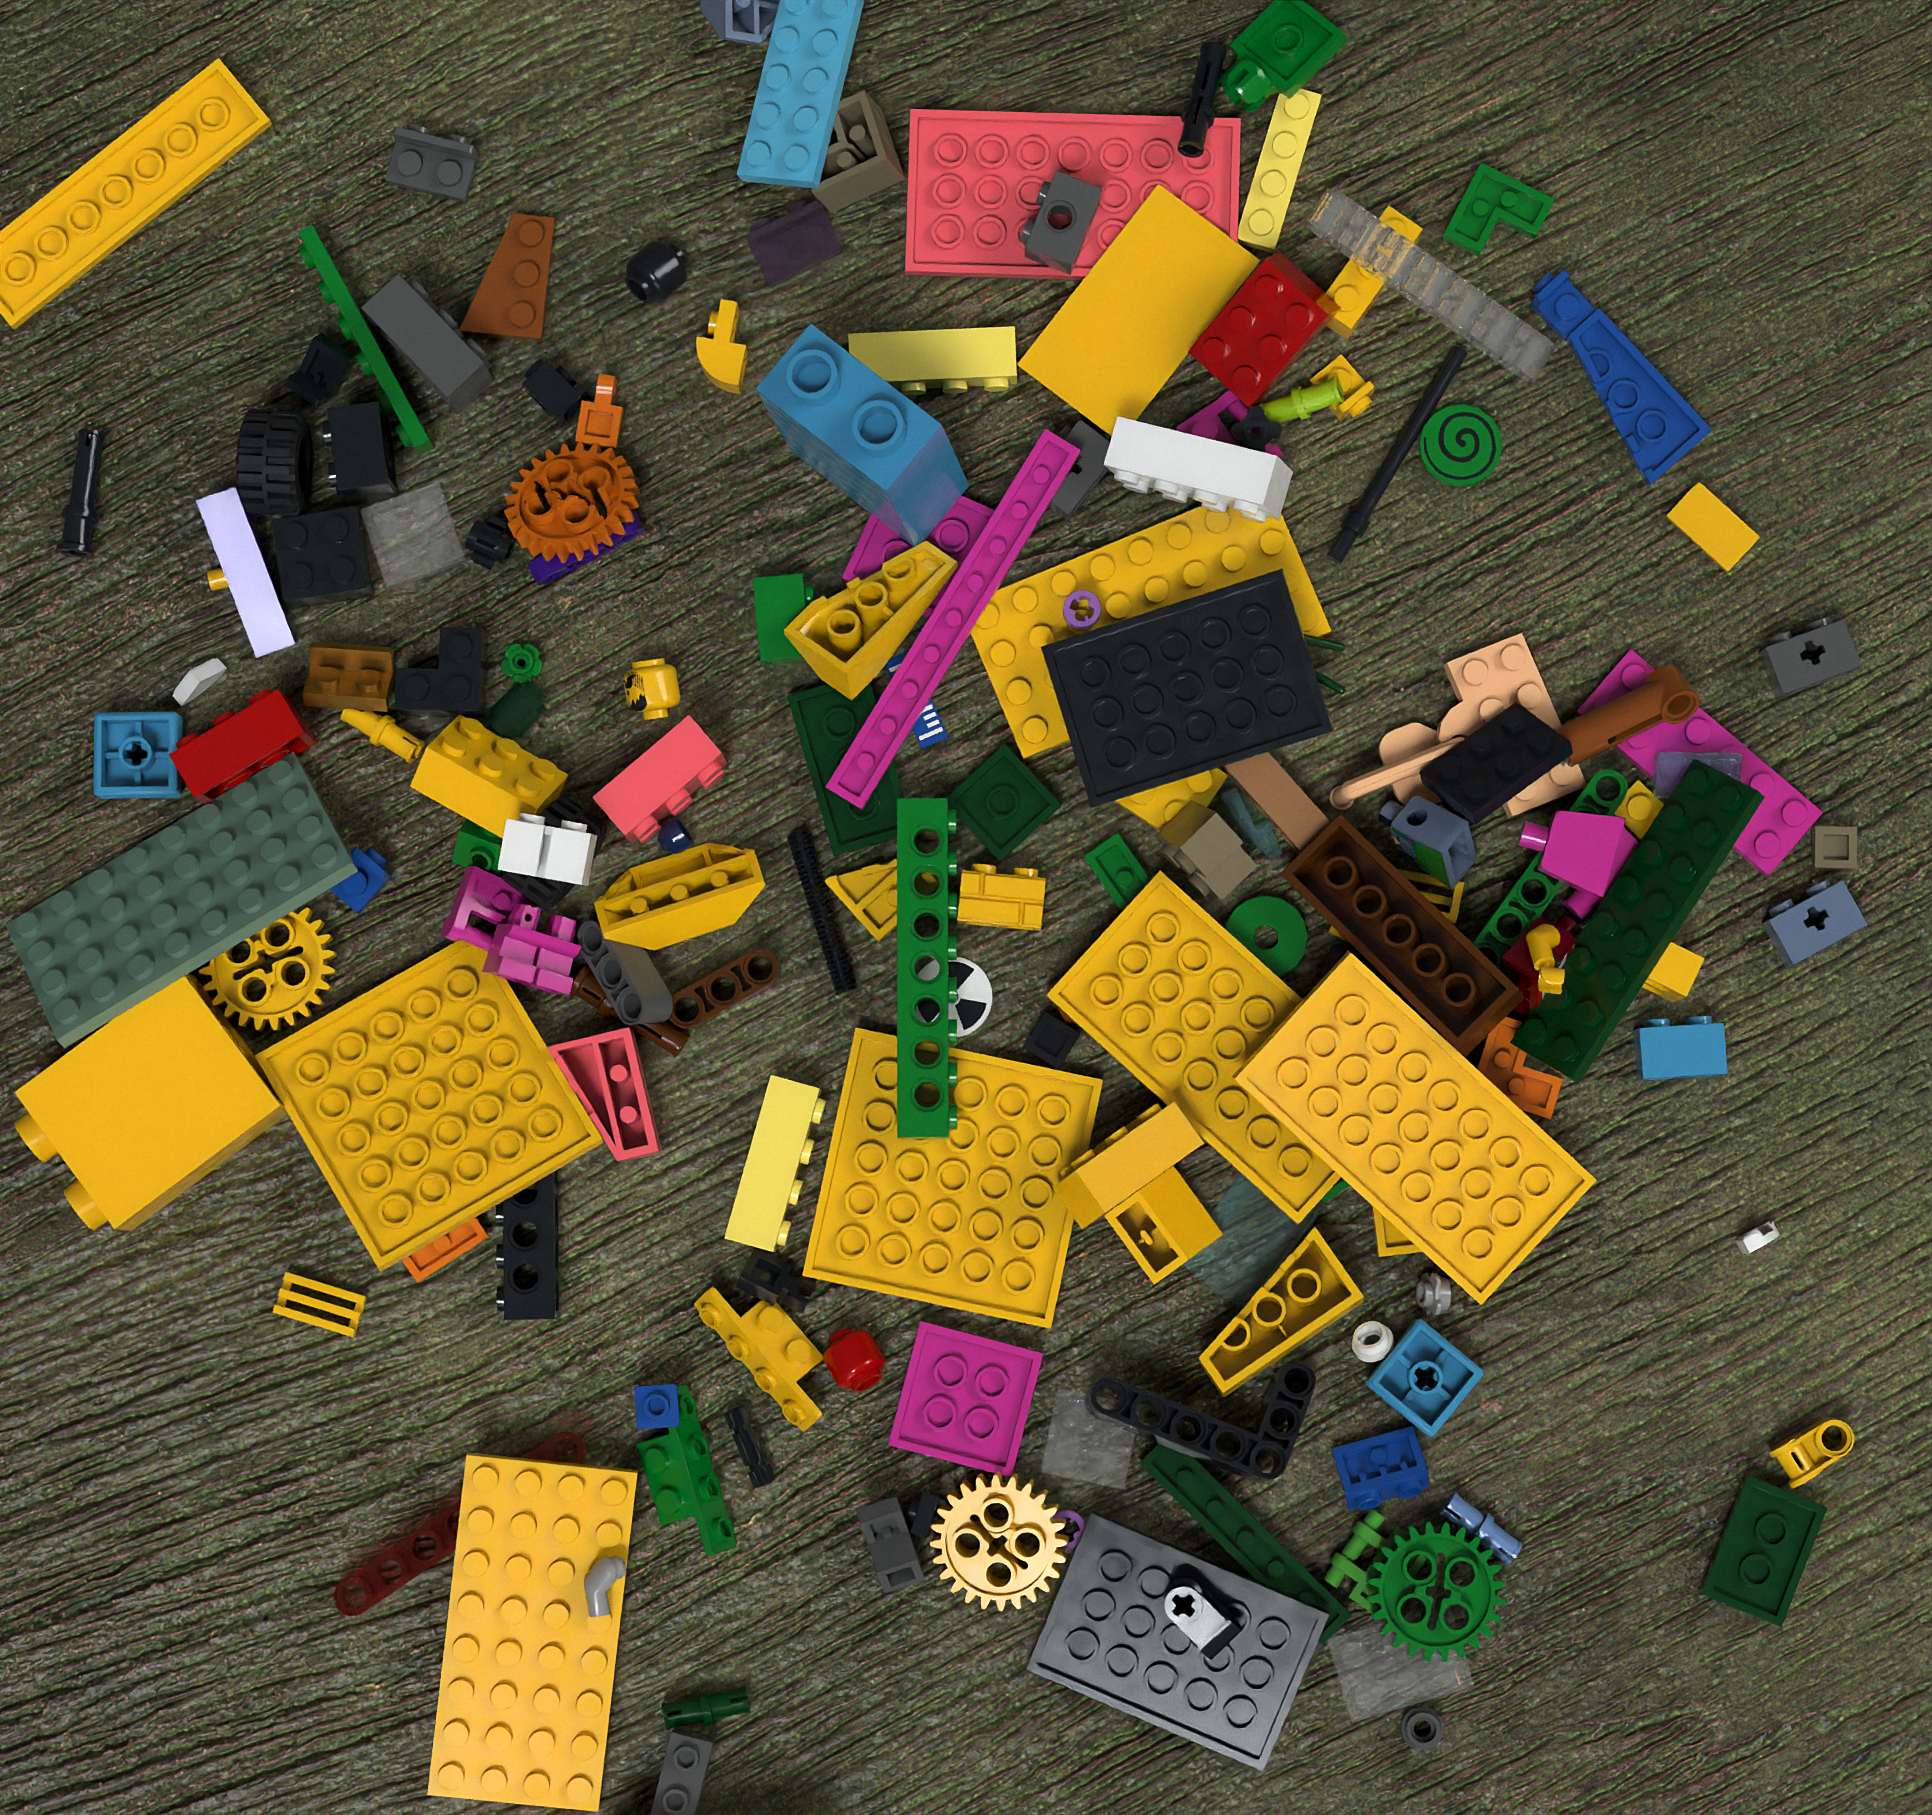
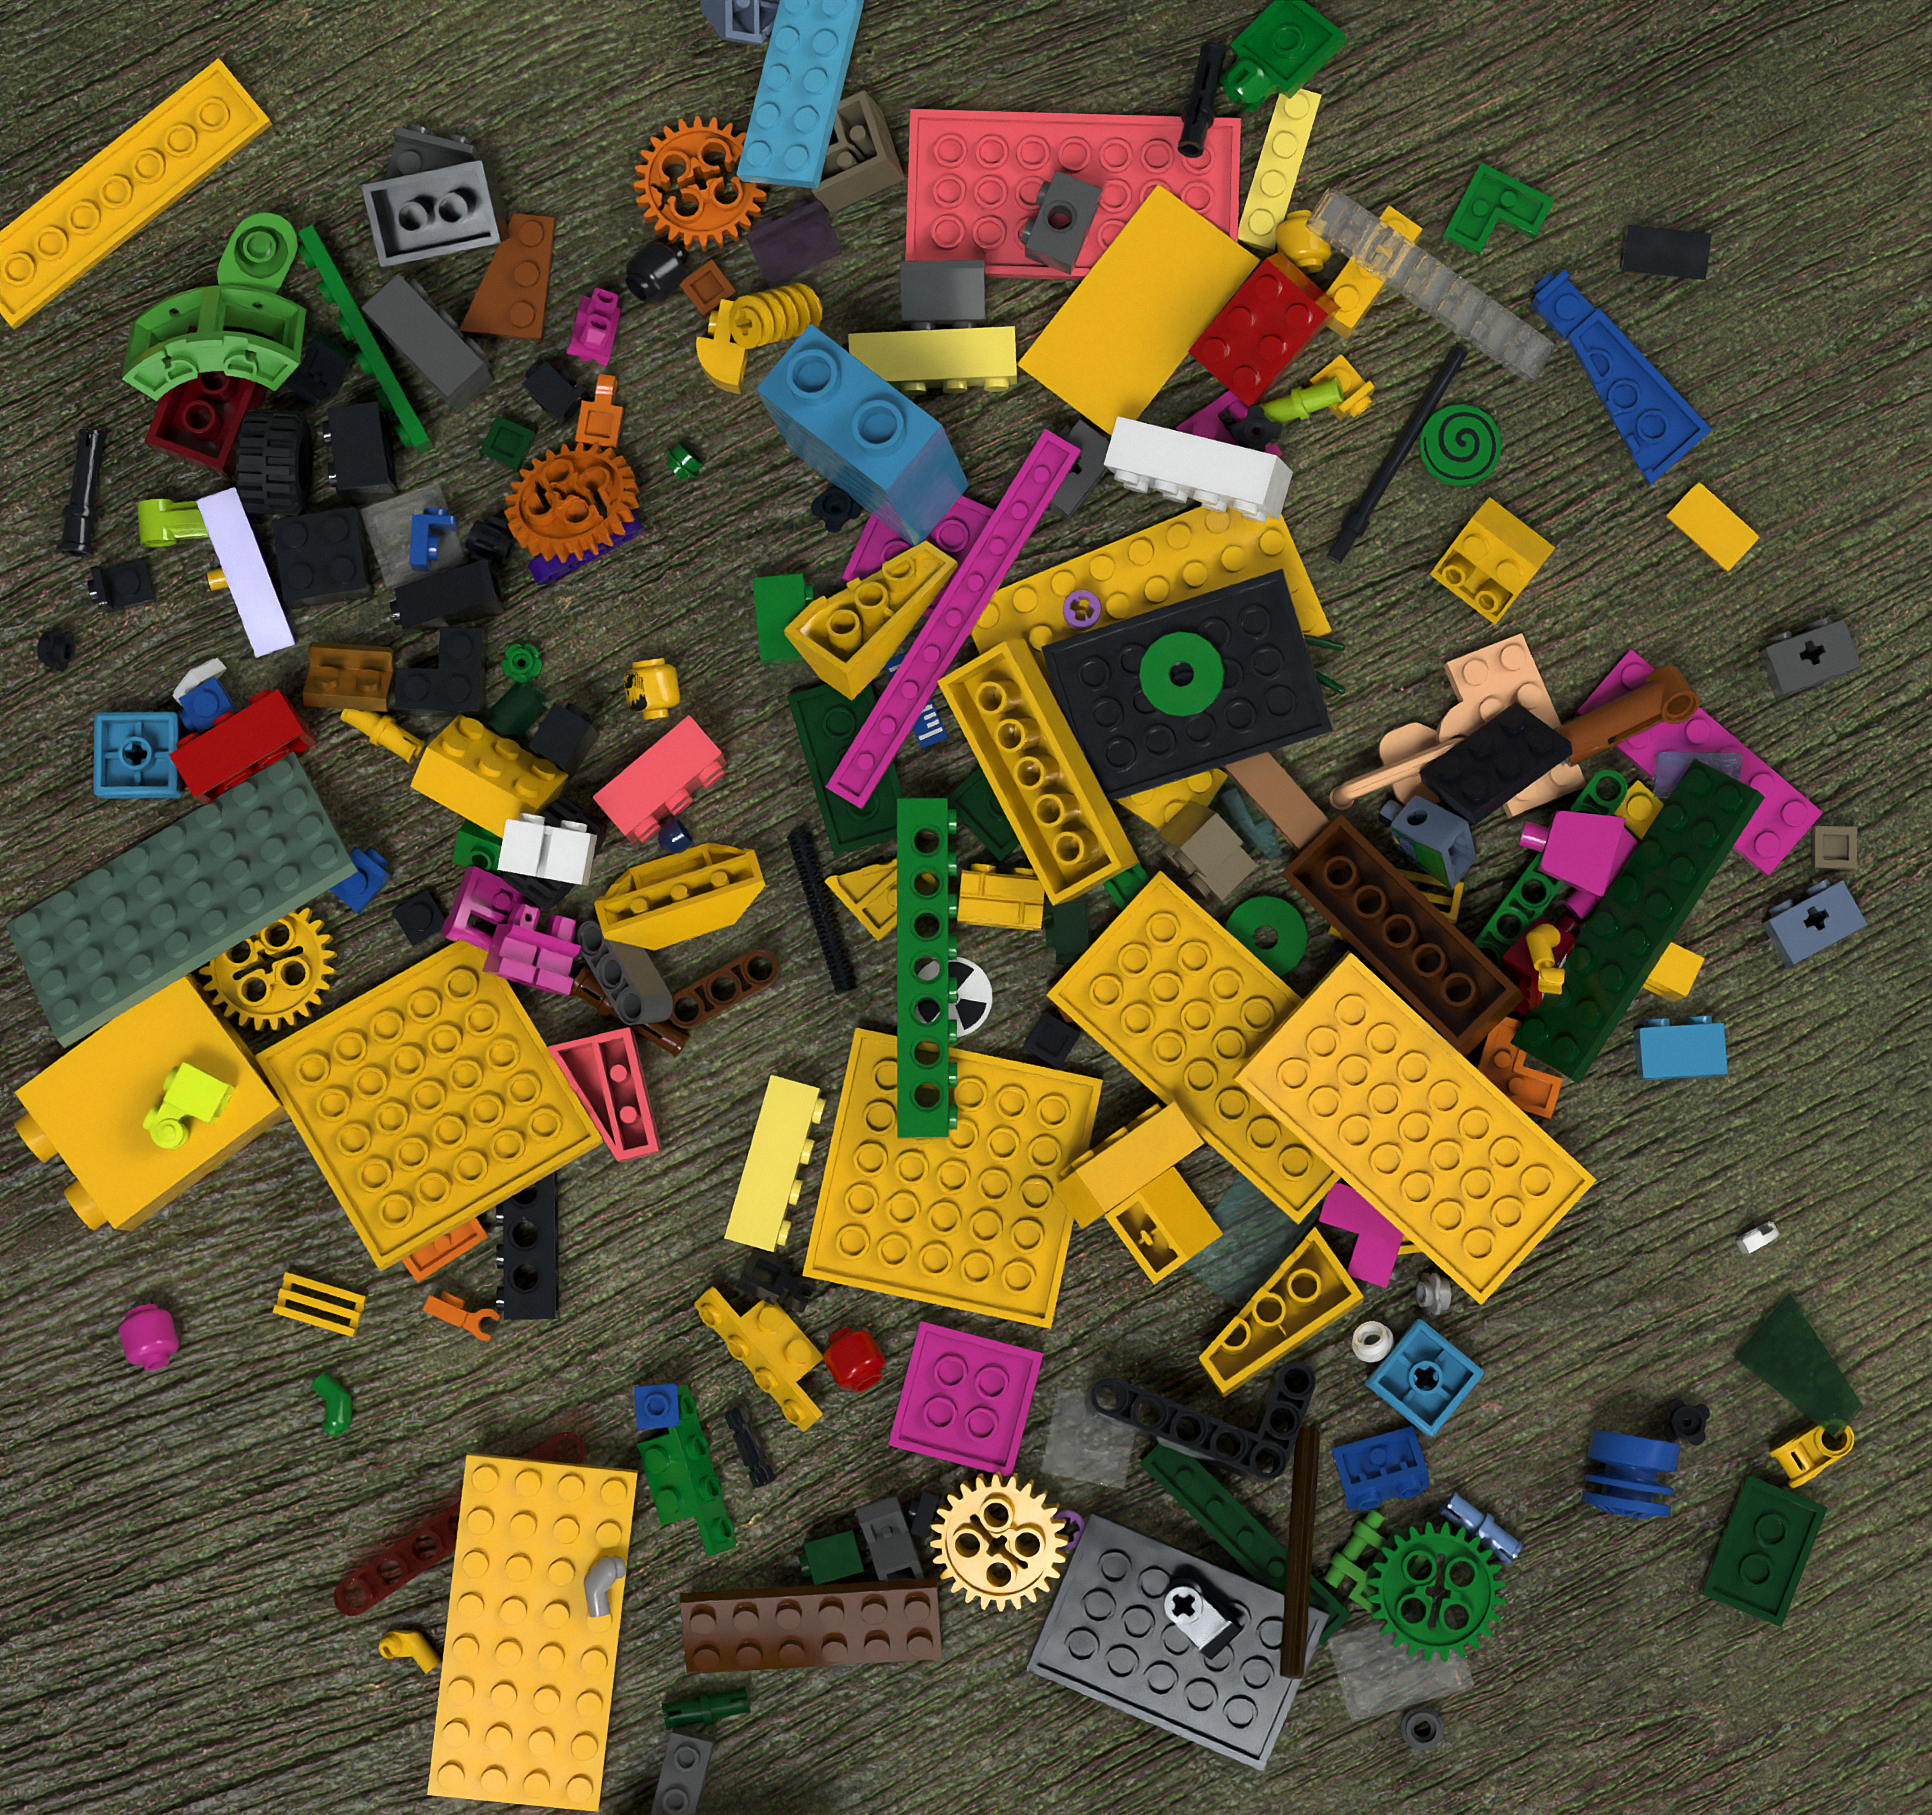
none -> black plate [37,627,75,672]
none -> black bracket [87,559,157,614]
none -> dark pink head [118,1304,179,1371]
none -> bright green window [122,285,306,401]
none -> lime piece [137,499,210,547]
none -> neon yellow brick [143,1062,236,1150]
none -> dark red brick [145,325,267,479]
none -> blue brick [178,677,240,735]
none -> bright green piece [217,212,298,307]
none -> green arm [310,1371,353,1436]
none -> brick [361,156,510,267]
none -> yellow arm [378,1629,442,1674]
none -> black slope [390,559,506,635]
none -> black plate [391,890,446,948]
none -> blue bracket [409,508,458,572]
none -> orange plate [422,1291,502,1341]
none -> dark green plate [479,415,536,472]
none -> black brick [528,702,599,778]
none -> dark pink hips [567,288,621,366]
none -> orange gear [633,116,768,252]
none -> green plate [666,442,704,480]
none -> dark orange plate [680,259,737,319]
none -> reddish brown plate [680,1578,942,1674]
none -> yellow piece [729,283,822,349]
none -> dark green brick [798,1528,865,1585]
none -> black plate [811,486,861,533]
none -> dark grey slope [900,260,985,331]
none -> yellow brick [937,639,1140,906]
none -> clear green brick [1044,902,1089,965]
none -> green tile [1139,632,1225,717]
none -> yellow head [1275,210,1331,275]
none -> dark brown axle [1280,1427,1320,1679]
none -> dark pink tile [1318,1182,1404,1288]
none -> yellow slope [1430,497,1555,625]
none -> blue wheel [1580,1429,1681,1519]
none -> black hinge [1619,225,1712,280]
none -> black plate [1663,1399,1710,1446]
none -> clear green wing [1735,1293,1863,1440]

